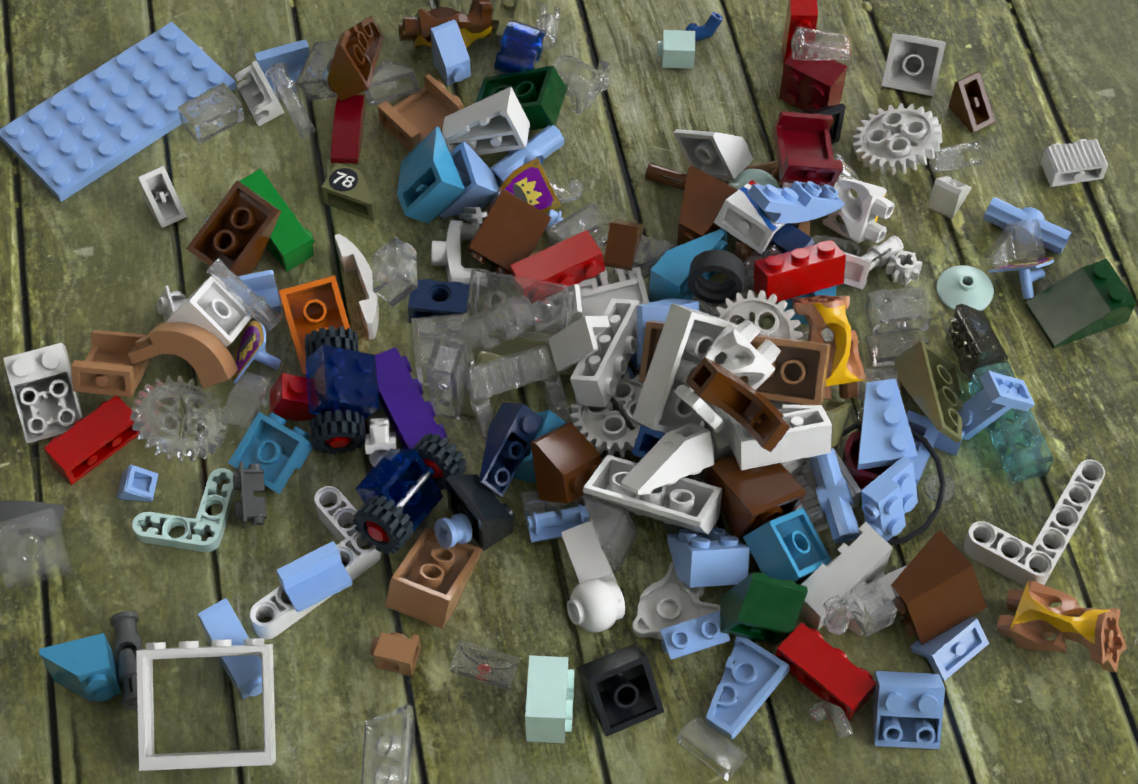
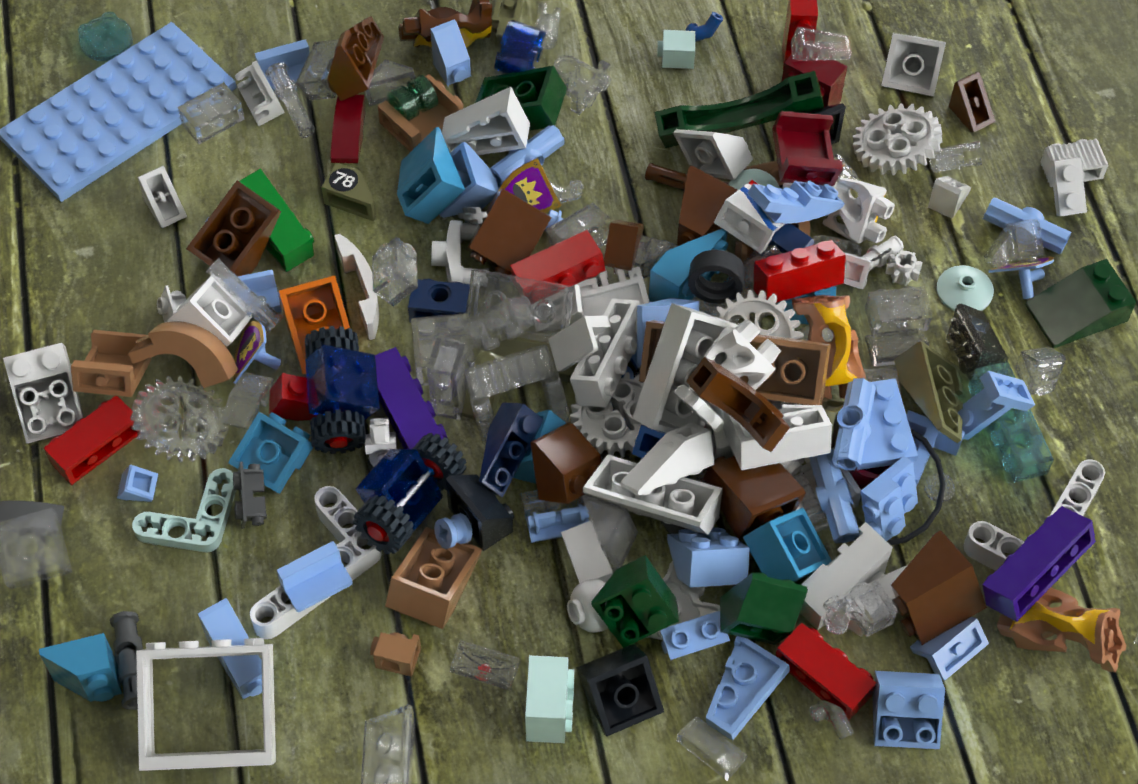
none -> clear light blue tile [78,12,133,61]
none -> clear green wheel [387,75,438,121]
none -> dark green slope [591,555,679,648]
none -> dark green arch [654,71,824,148]
none -> light blue piece [832,378,876,471]
none -> dark purple brick [982,506,1096,622]
none -> clear slope [1015,347,1066,396]
none -> white plate [1050,157,1087,217]

